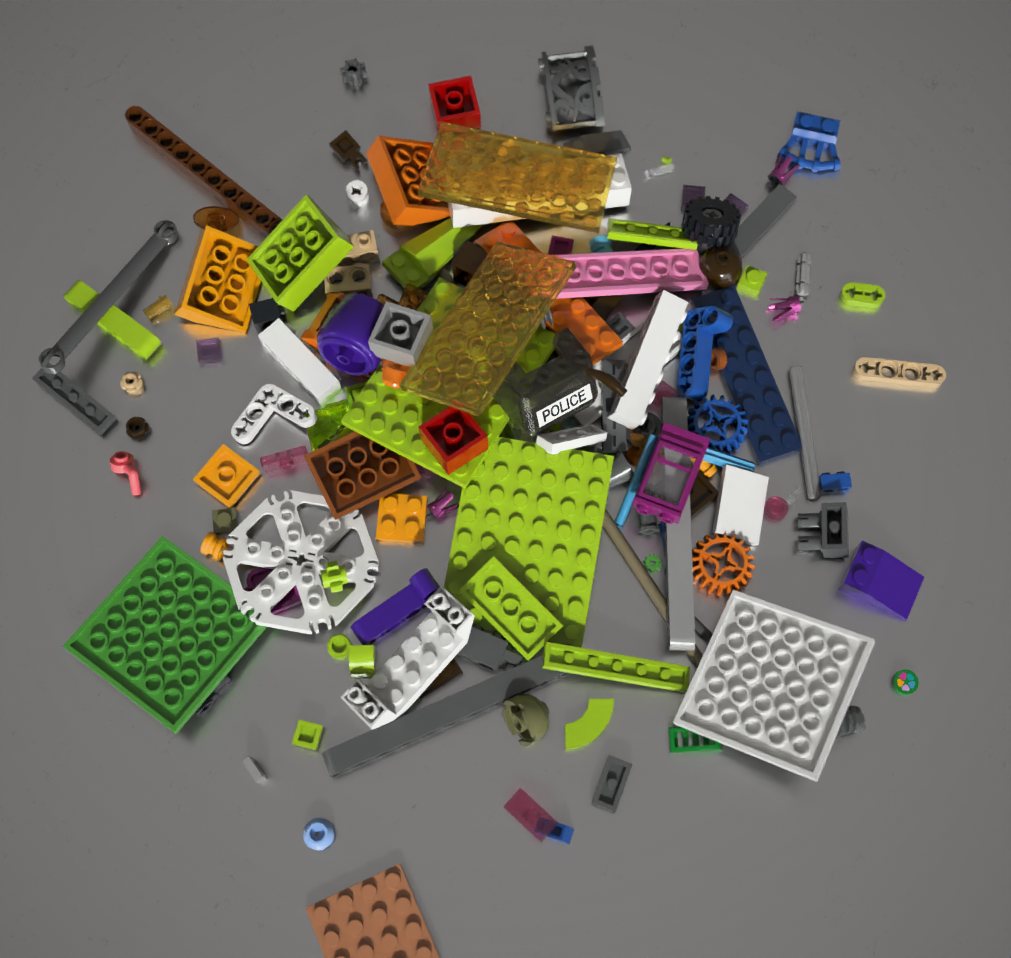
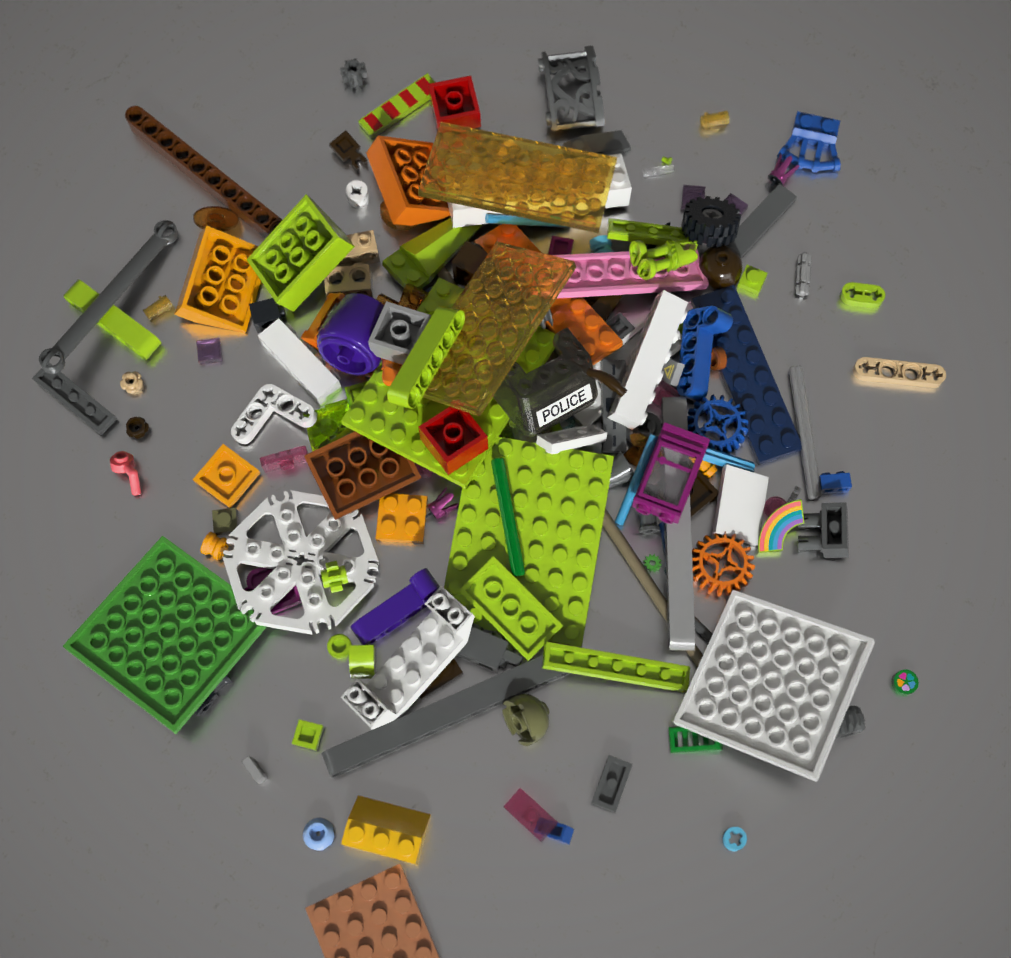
lime tile [565,698,614,750] -> none
flat silver piece [768,295,804,321] -> none
dark purple slope [838,540,924,621] -> none
none -> yellow slope [341,795,431,865]
none -> lime tile [358,73,435,139]
none -> lime beam [387,306,465,409]
none -> bar [485,214,572,228]
none -> green axle [491,458,525,577]
none -> lime piece [629,239,698,280]
none -> light grey tile [661,358,685,386]
none -> clear yellow pin [700,110,729,130]
none -> medium azure bush [723,827,747,851]
none -> tile [758,499,805,553]

